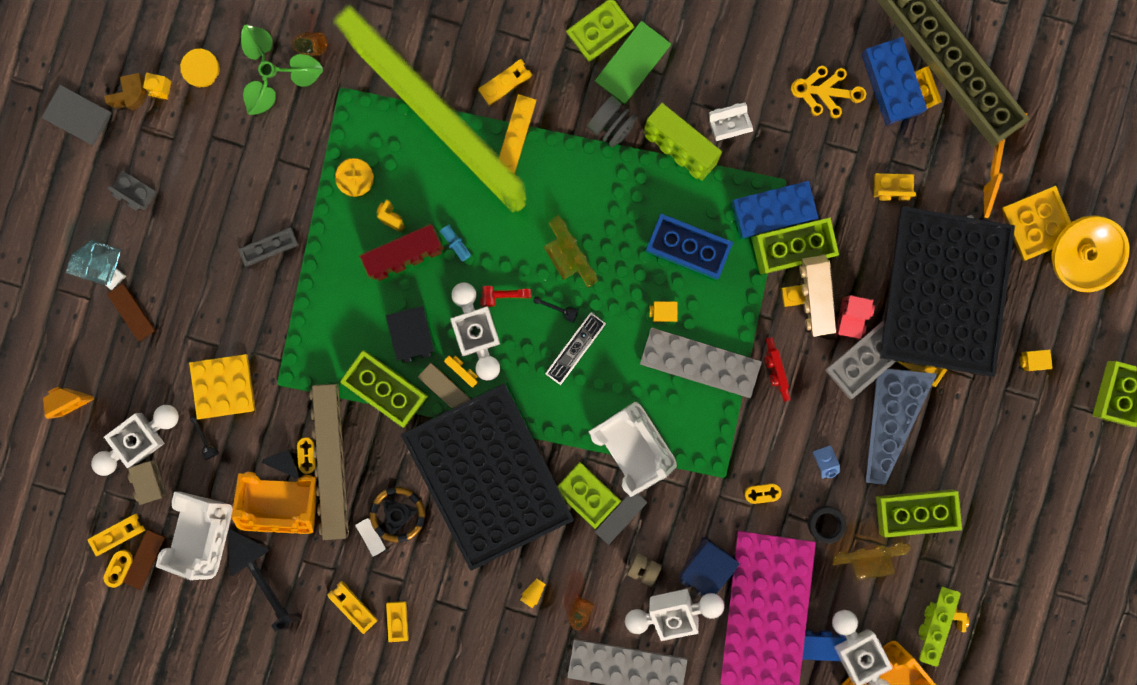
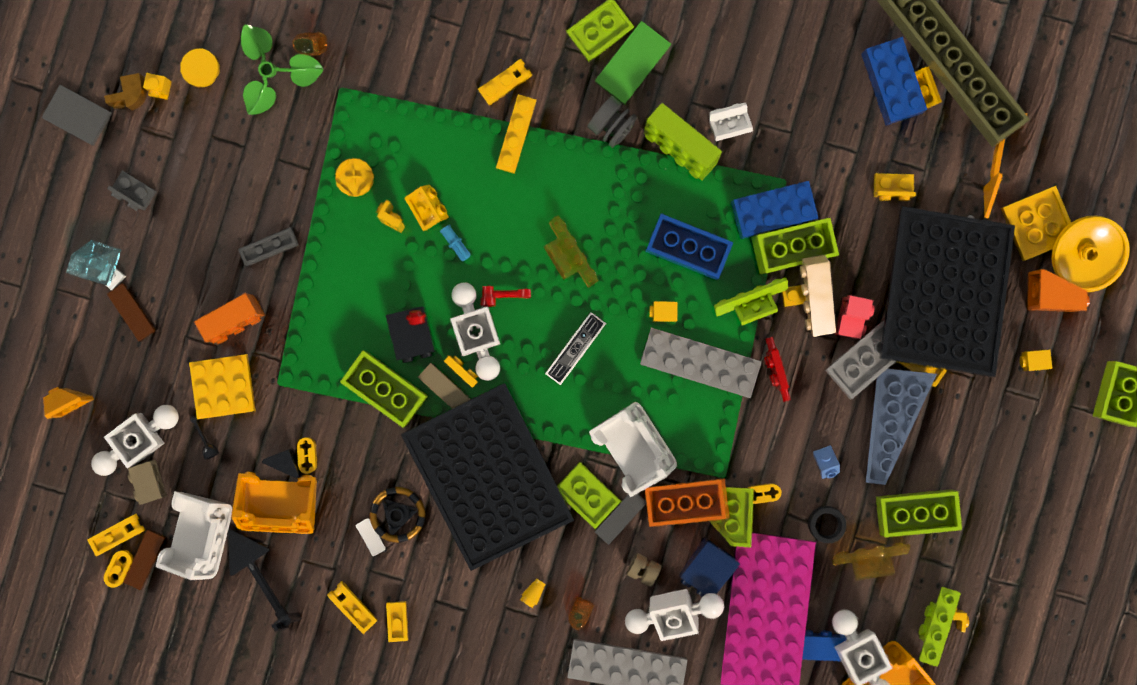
dark tan brick [310,383,349,540] -> none
lime door [334,6,526,213] -> none
dark red brick [360,224,444,281] -> none
black hinge [533,296,579,323] -> none
yellow plant [791,66,866,118] -> none
none -> orange brick [194,293,265,344]
none -> yellow bracket [405,185,449,231]
none -> red plate [406,310,426,325]
none -> orange brick [645,479,730,527]
none -> lime plate [709,487,754,547]
none -> lime bracket [714,277,788,325]
none -> orange slope [1027,269,1090,312]

